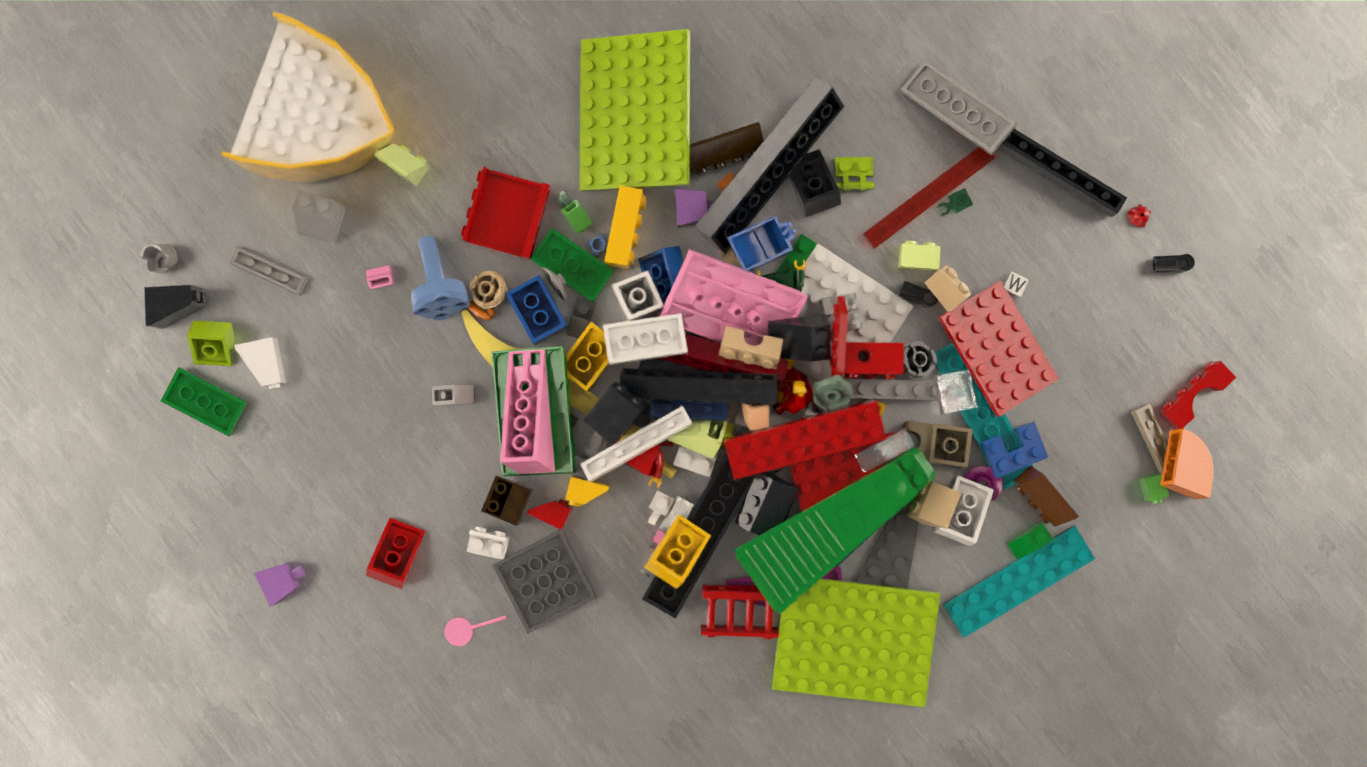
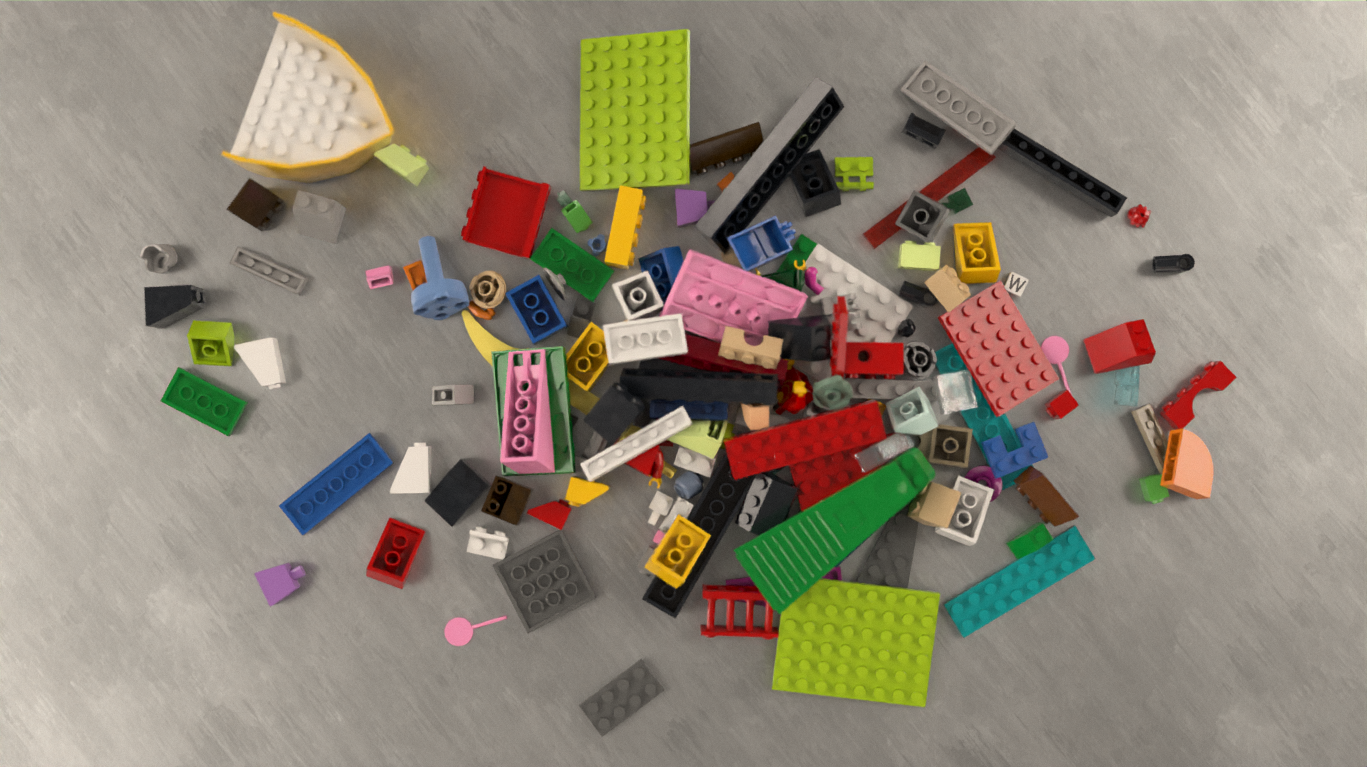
none -> dark brown slope [226,178,284,231]
none -> blue plate [279,433,394,536]
none -> white slope [390,443,432,494]
none -> orange plate [403,260,427,290]
none -> black slope [424,459,491,527]
none -> dark grey plate [579,659,664,737]
none -> sand blue head [674,471,704,499]
none -> dark pink arm [804,267,824,295]
none -> light aqua slope [885,386,938,435]
none -> dark grey slope [895,190,951,243]
none -> black plate [898,319,916,338]
none -> black hinge [902,113,946,149]
none -> yellow slope [953,222,1001,284]
none -> bright pink piece [1041,336,1072,395]
none -> red brick [1045,390,1079,419]
none -> red slope [1084,319,1156,374]
none -> clear light blue slope [1114,366,1140,407]

